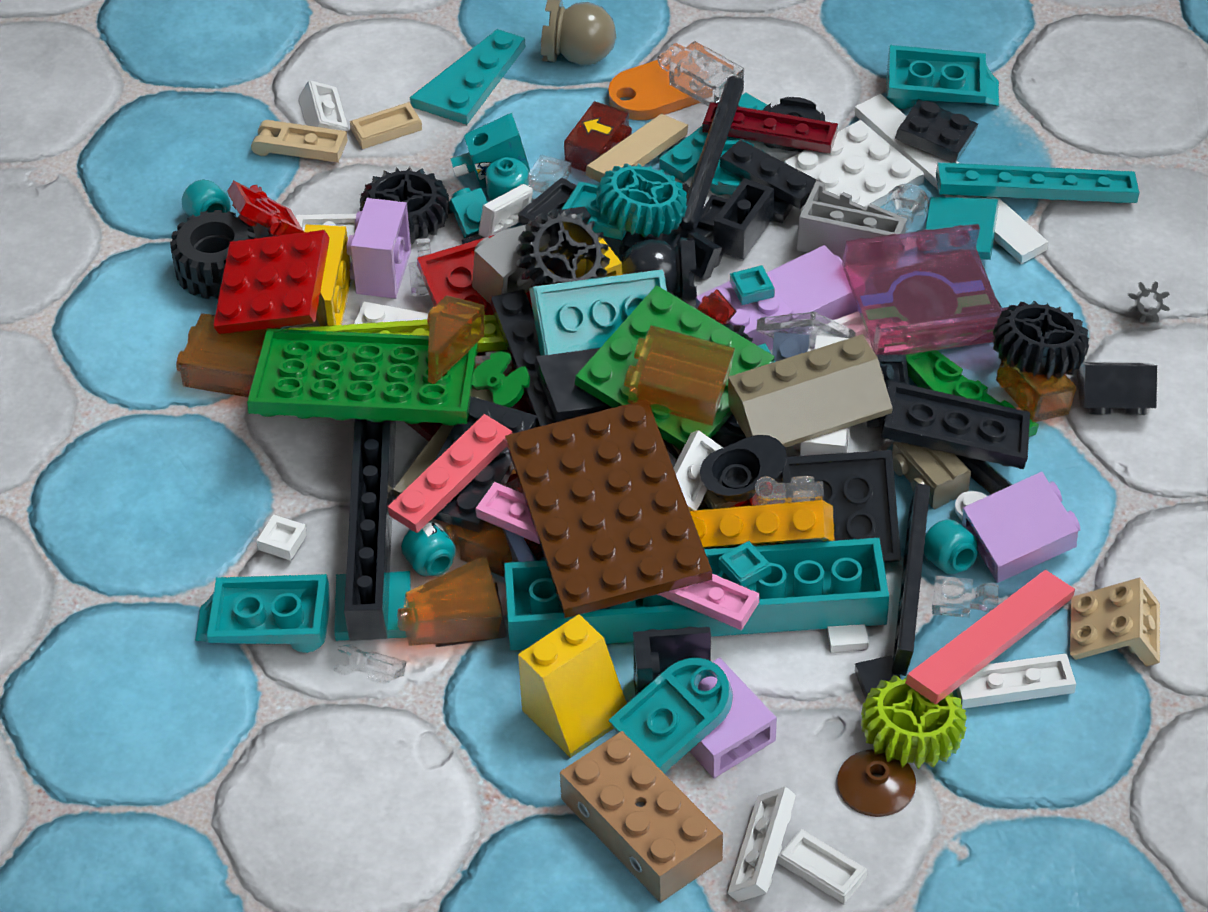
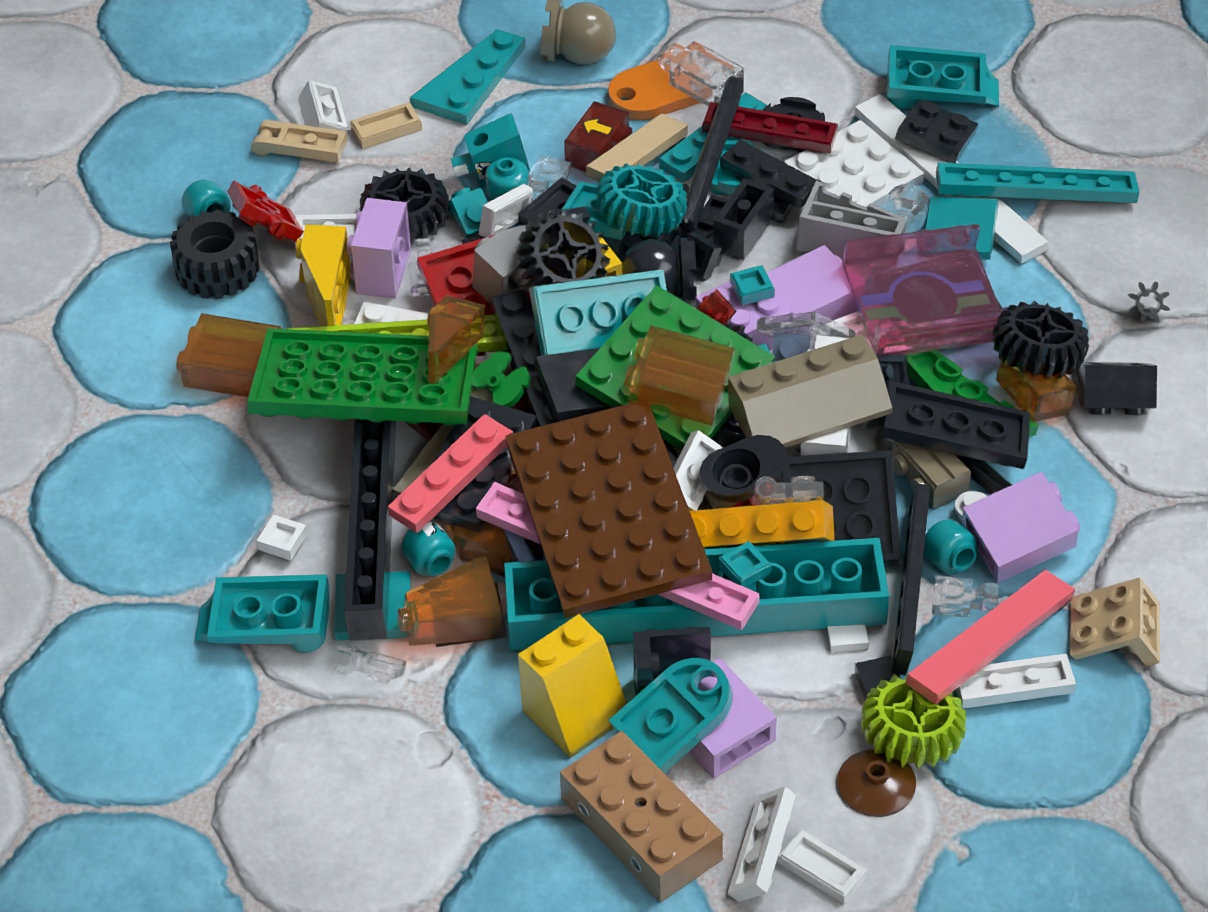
red plate [213,230,330,334] -> none

